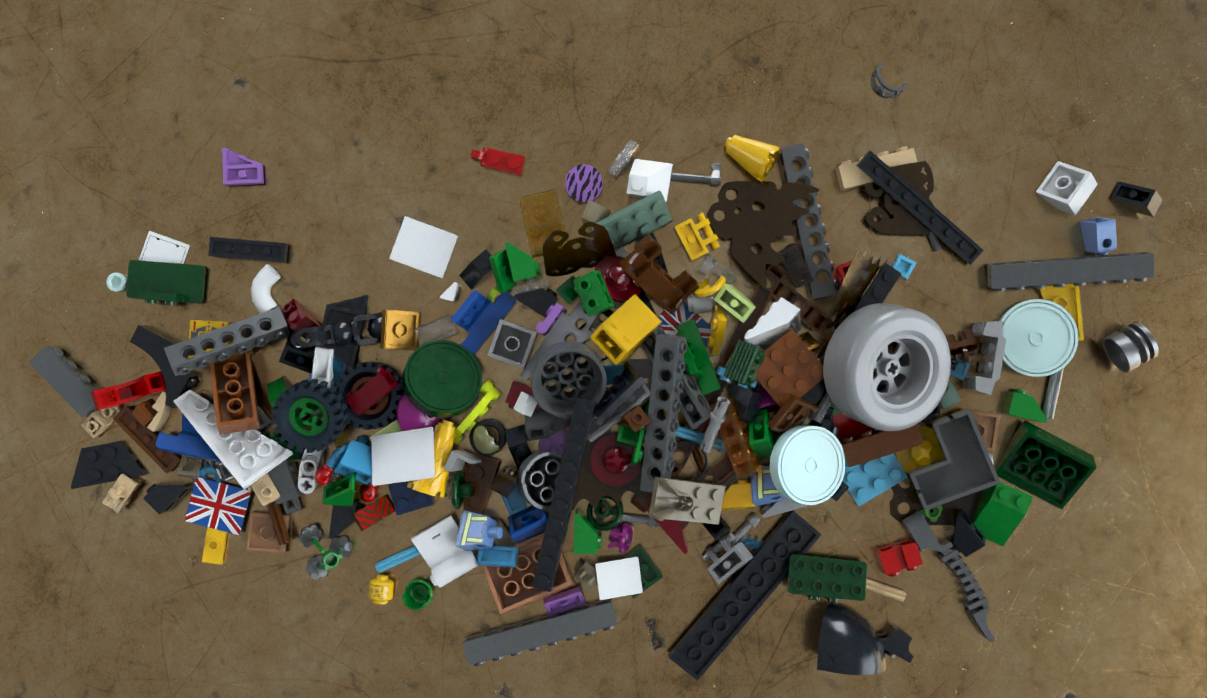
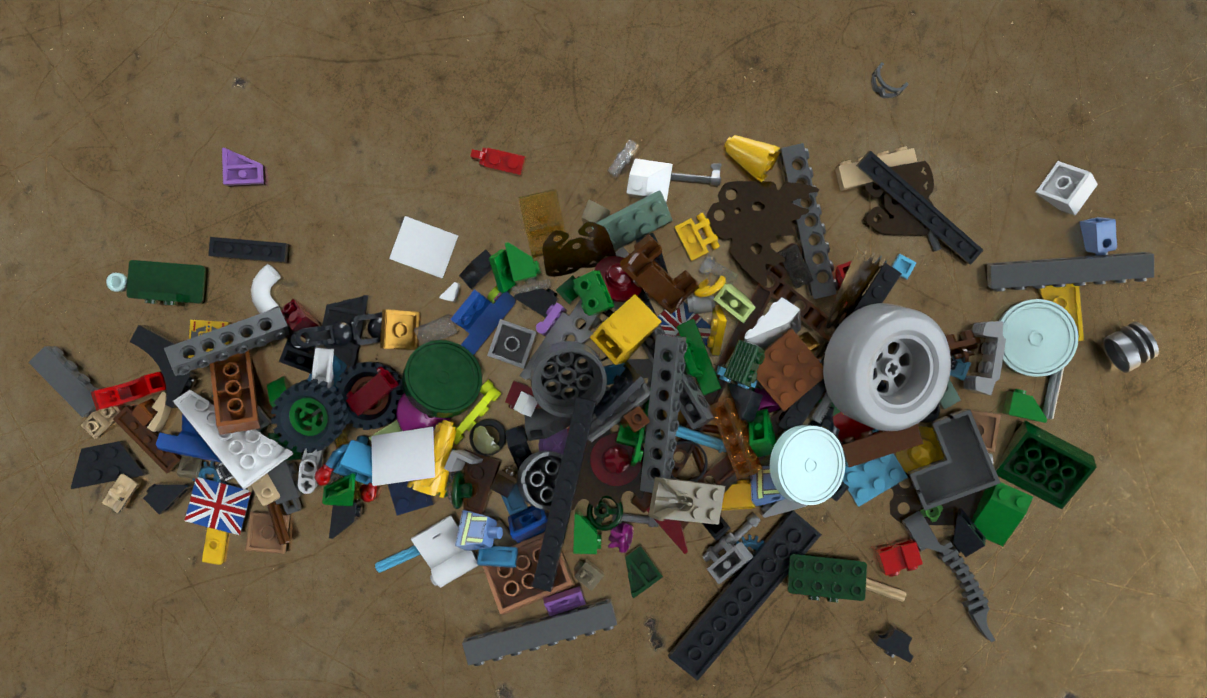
white sticker [139,231,190,264] -> none
dark grey plant [298,524,353,579] -> none
tile [352,495,395,532] -> none
yellow head [368,575,394,604] -> none
green hair [402,579,433,610] -> none
medium lavender tile [565,164,603,203] -> none
white sticker [595,557,643,600] -> none
light grey pin [700,397,730,453] -> none
reddish brown wing [768,395,819,433] -> none
black brick [817,602,886,675] -> none
black slope [1111,181,1163,217] -> none

